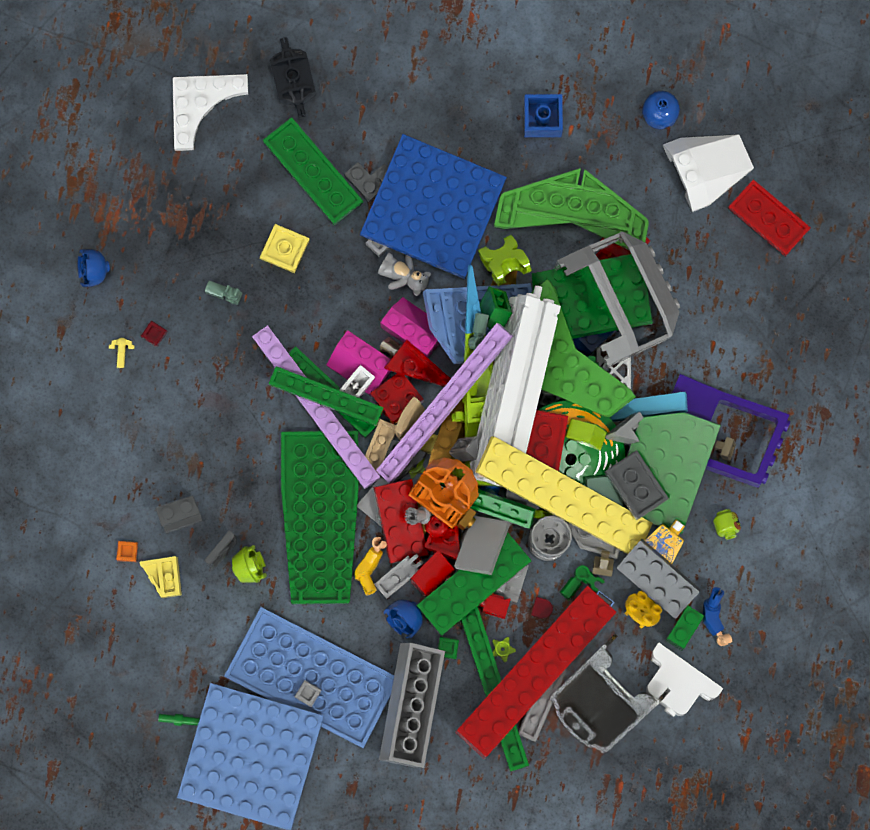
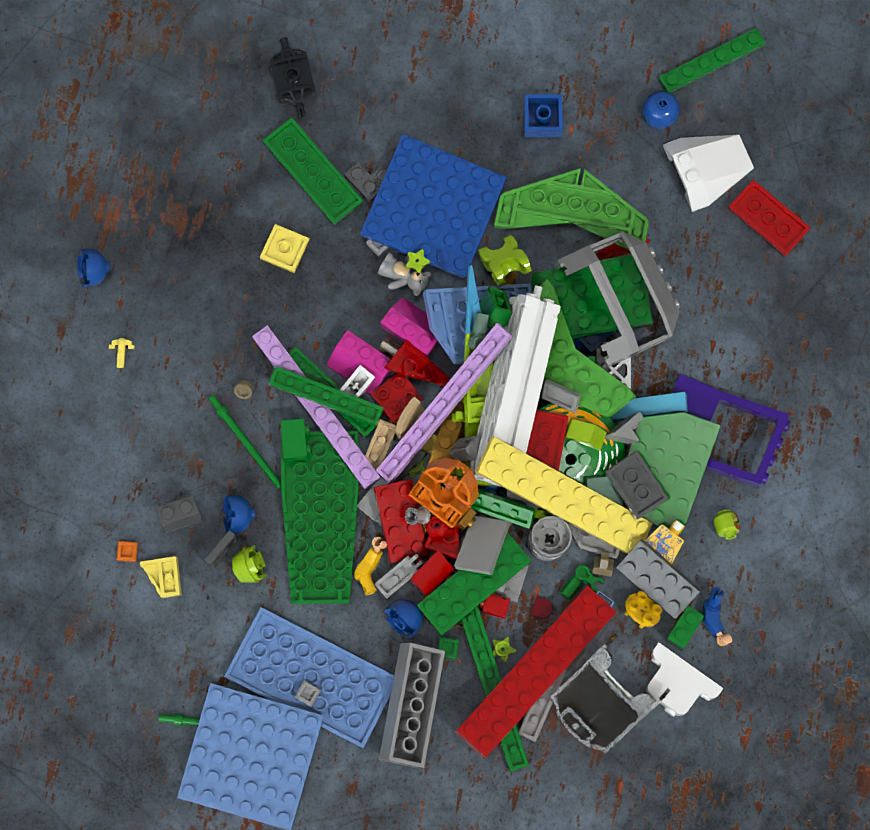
dark red tile [141,321,167,347] -> none
white plate [173,74,248,151] -> none
sand green bar [205,281,243,305] -> none
dark tan tile [714,437,736,462] -> none
none -> green bar [208,395,281,489]
none -> blue cylinder [223,495,255,534]
none -> dark tan tile [234,380,254,399]
none -> green brick [281,419,311,462]
none -> lime plate [406,249,430,273]
none -> light grey tile [541,379,581,413]
none -> green plate [659,28,766,93]

